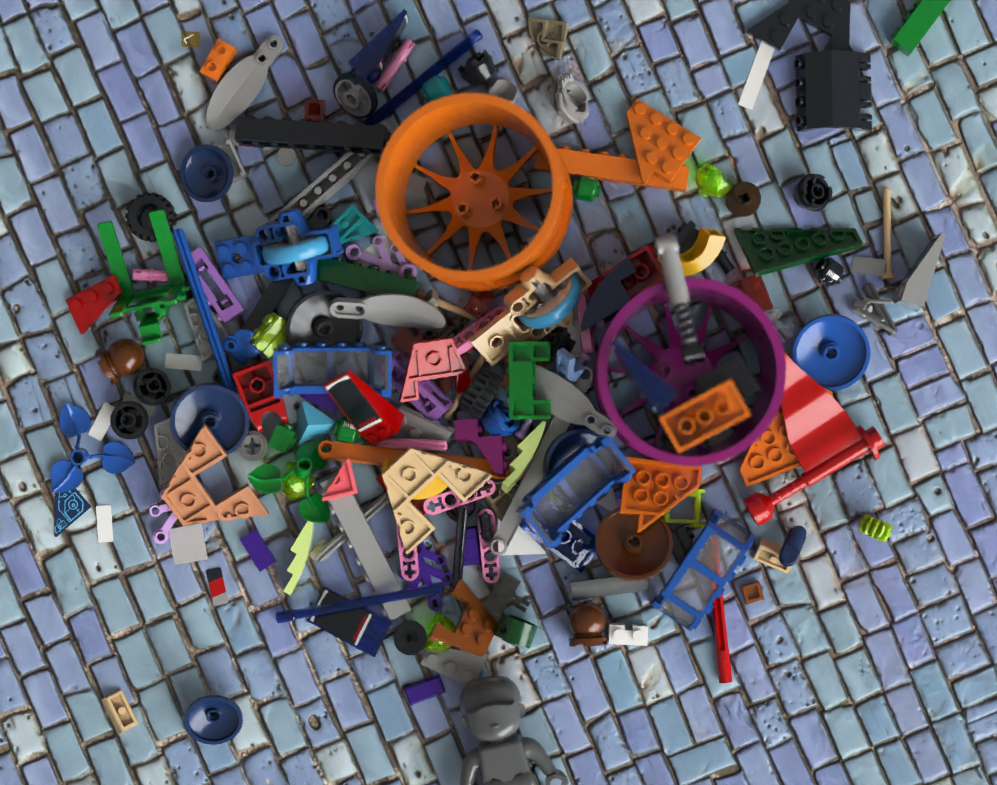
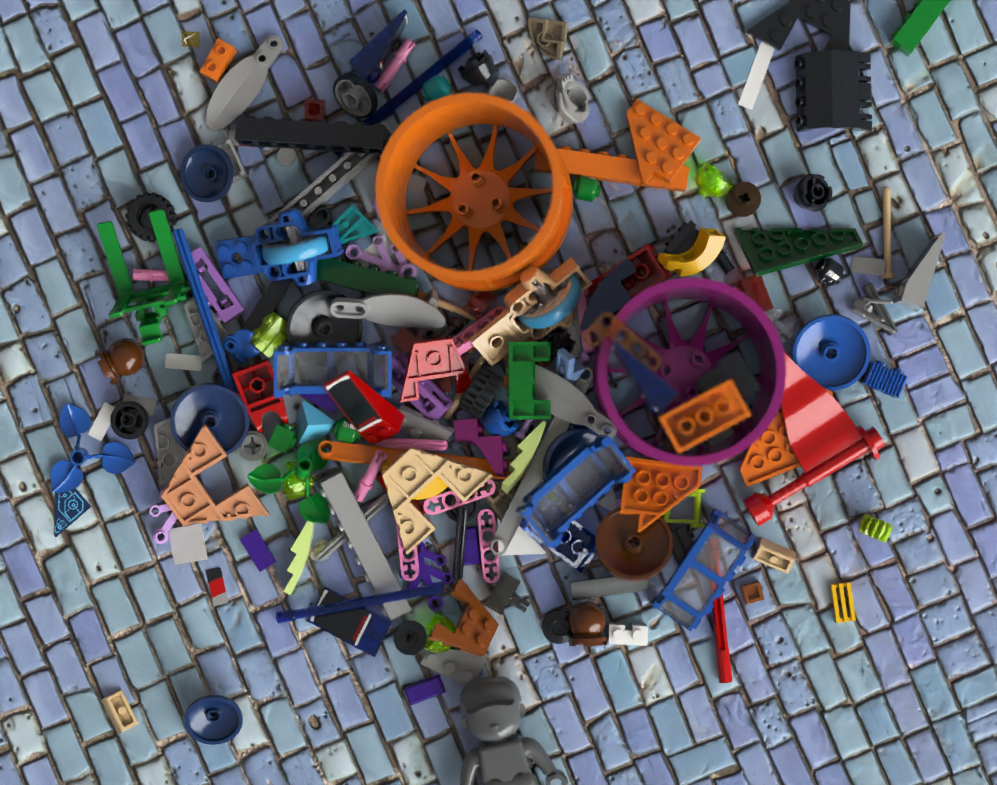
red wing [65,275,123,334] -> none
white sticker [96,505,113,543] -> none
black cone [133,368,171,406] -> none
coral tile [322,458,358,501] -> none
black pin [478,514,495,539] -> none
dark green piece [494,613,538,648] -> none
piece [654,233,705,365] -> none
dark blue arm [779,525,807,567] -> none
none -> bright pink pin [353,450,387,502]
none -> black piece [542,609,574,644]
none -> clear orange beam [584,313,662,371]
none -> yellow tile [830,582,856,623]
none -> blue brick [861,360,908,398]

